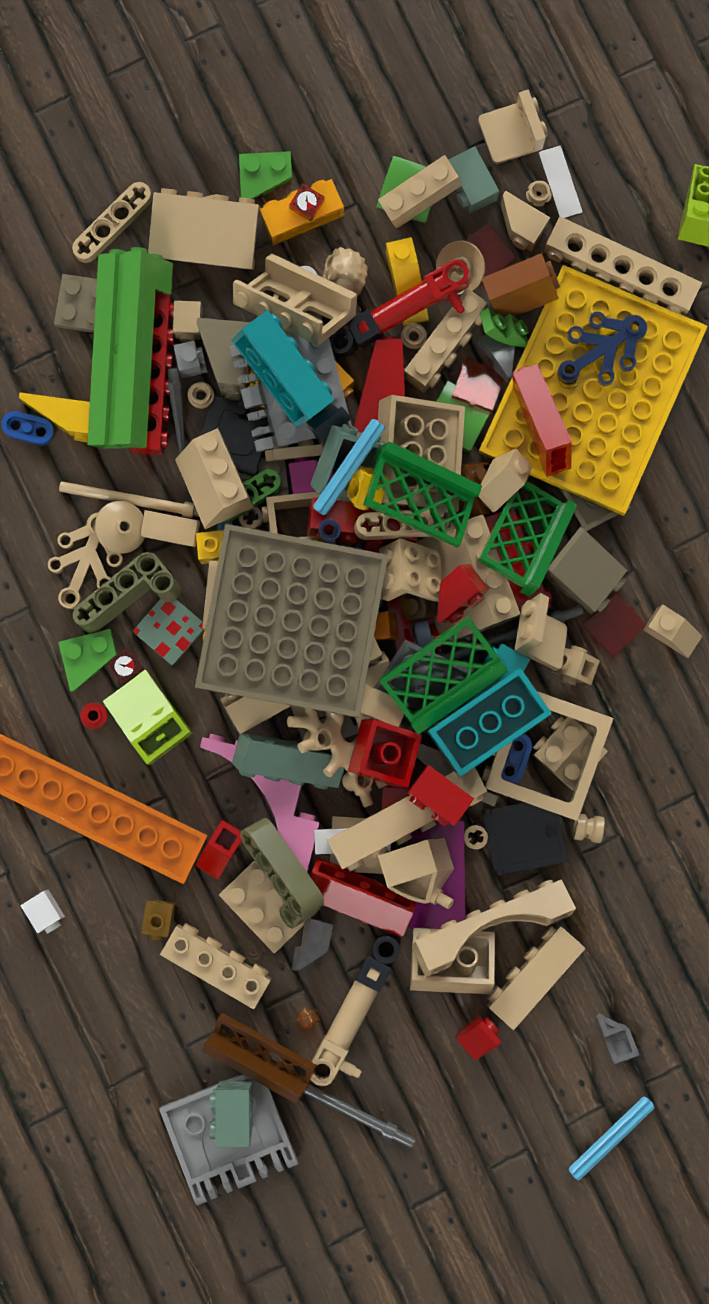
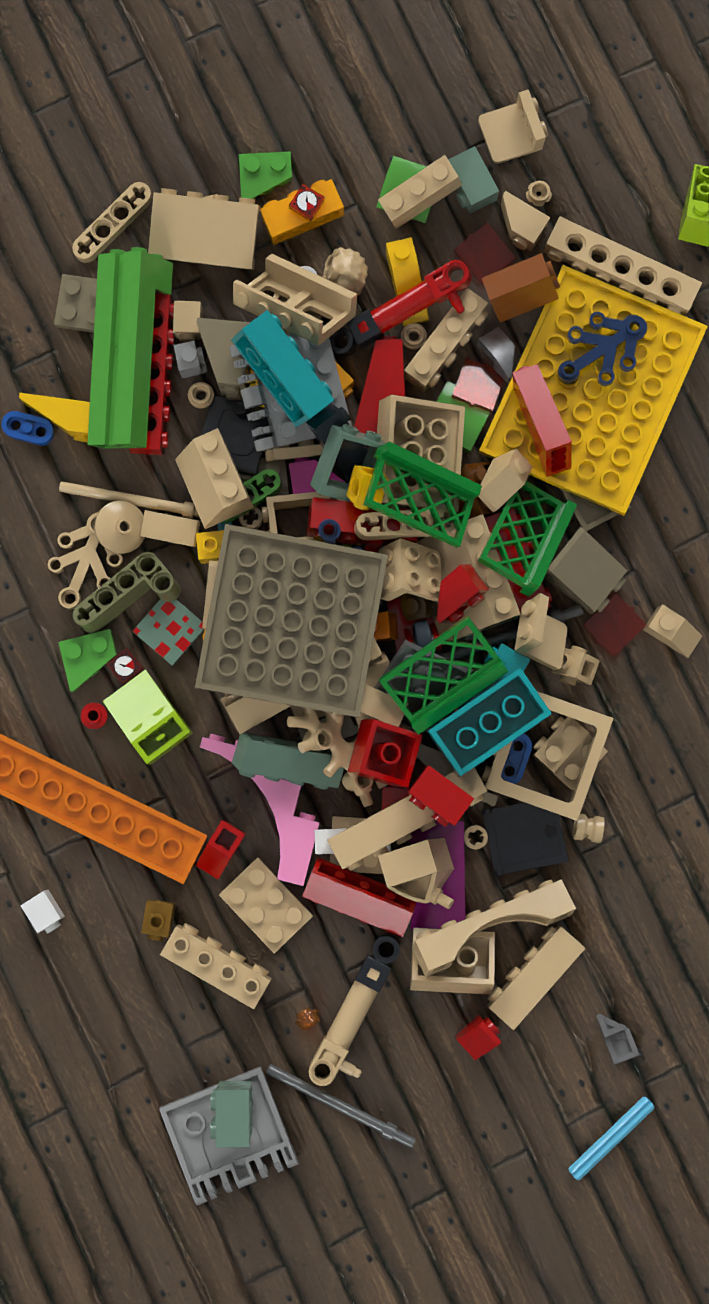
dark grey bar [168,368,185,453] -> none
reddish brown fence [202,1013,317,1104] -> none
olive beam [240,818,324,929] -> none
flat silver slope [292,919,333,971] -> none
medium azure axle [313,419,385,515] -> none
tan dish [436,241,485,294] -> none
bright green slope [479,307,528,347] -> none
white sticker [539,145,582,218] -> none

